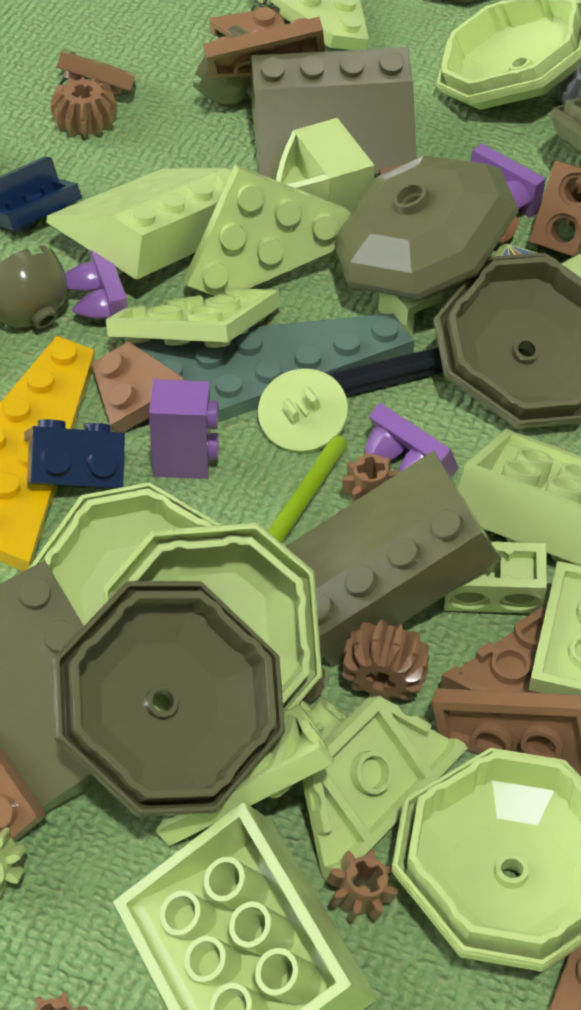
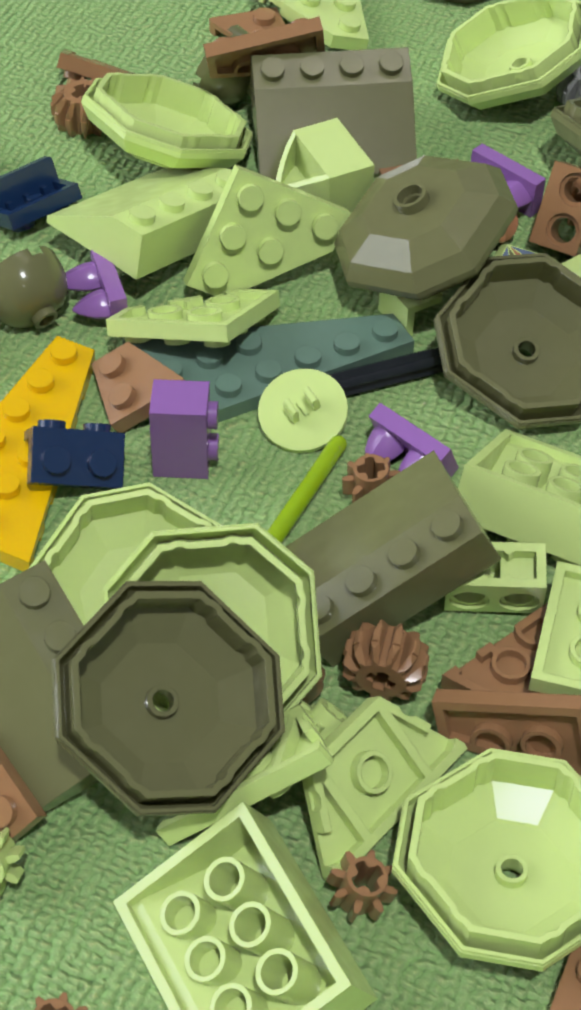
none -> yellowish green rock [81,72,253,168]

